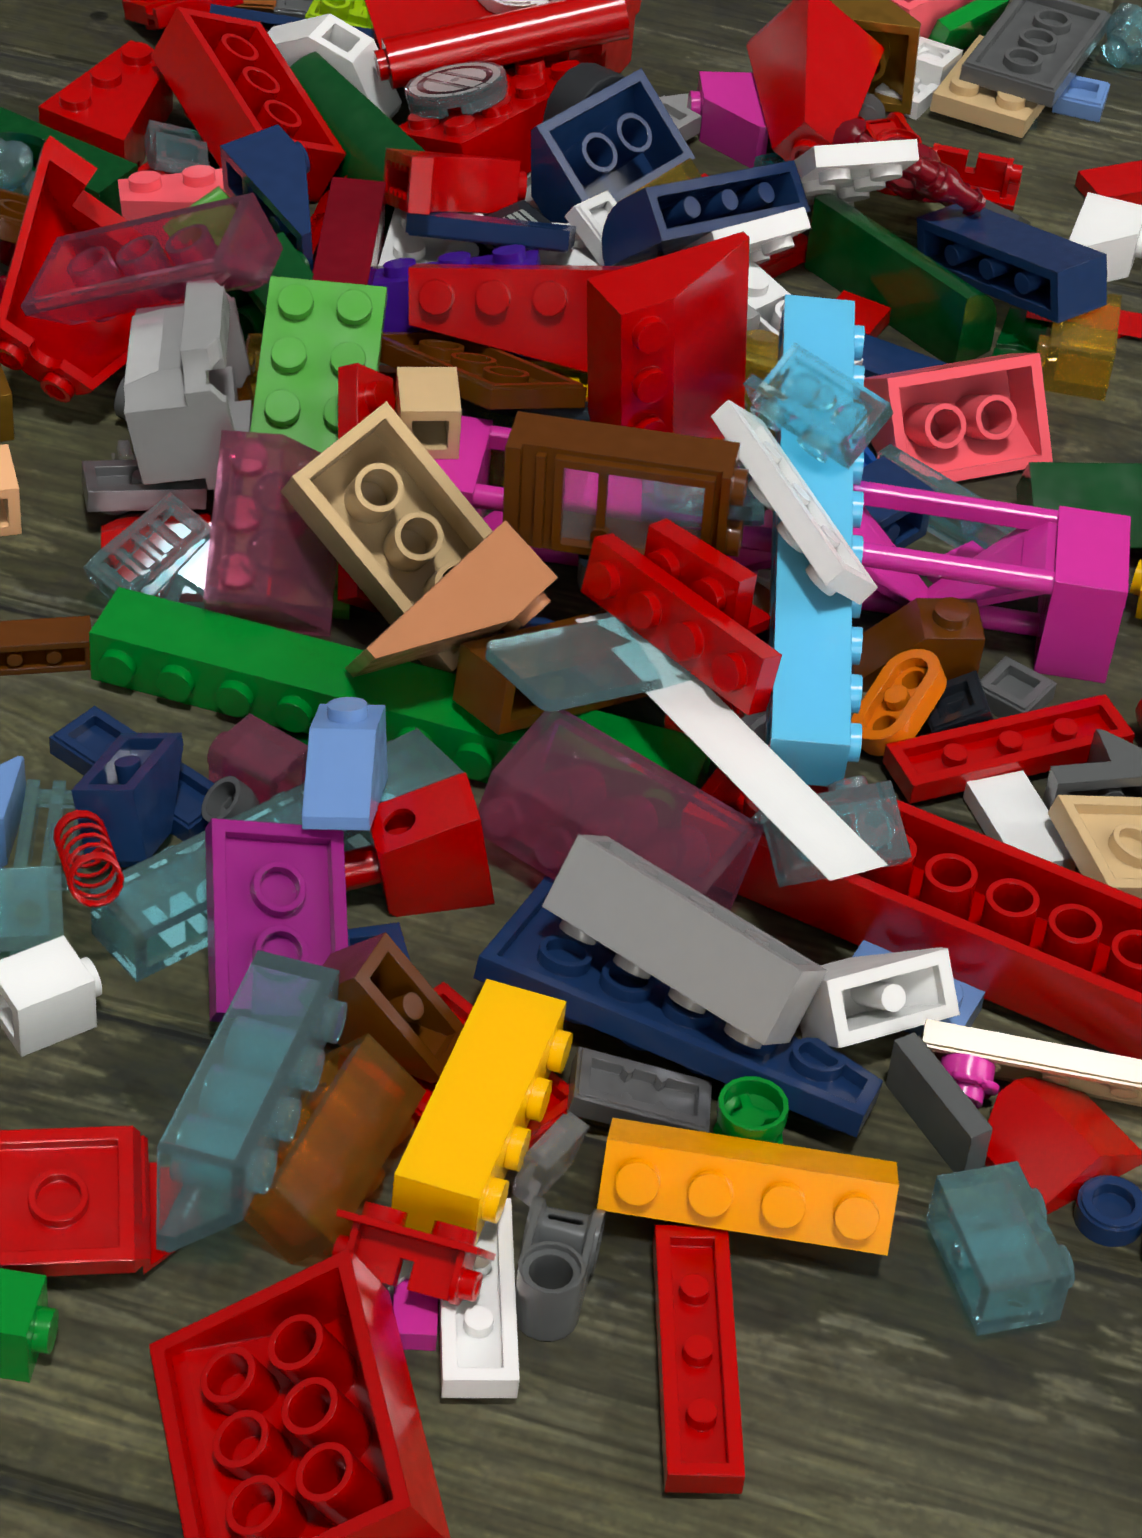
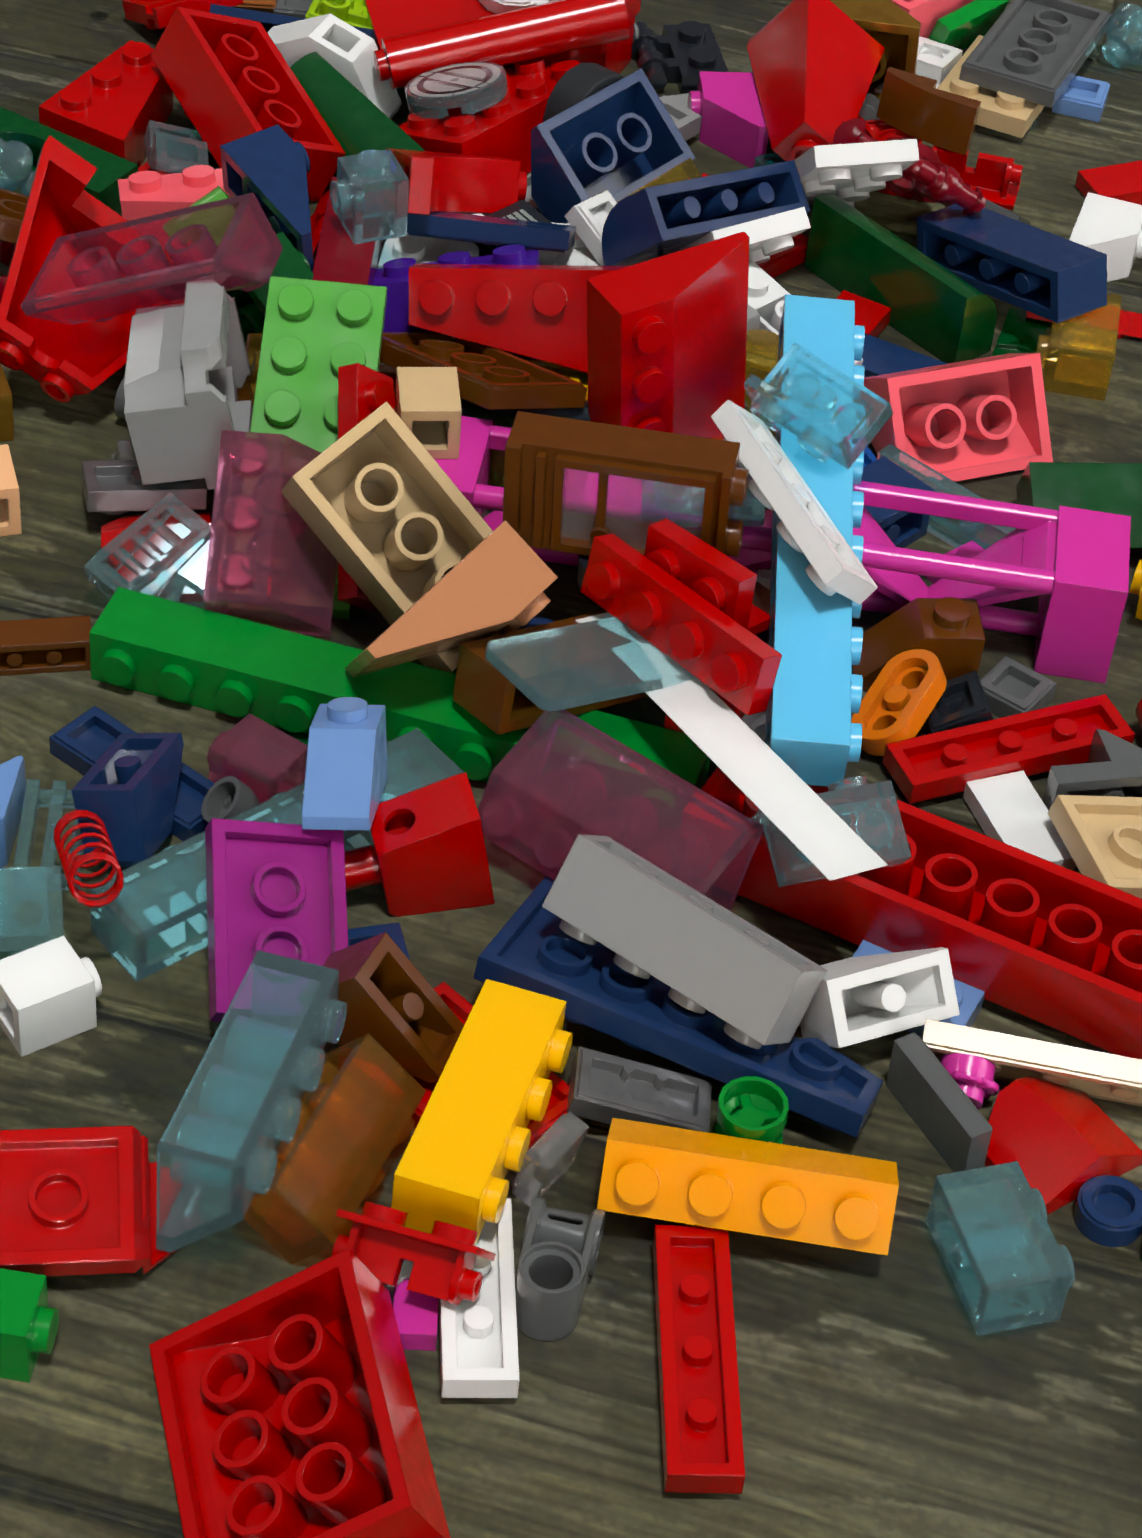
none -> clear light blue brick [330,149,409,244]
none -> black plate [632,21,729,94]
none -> reddish brown slope [876,67,981,155]

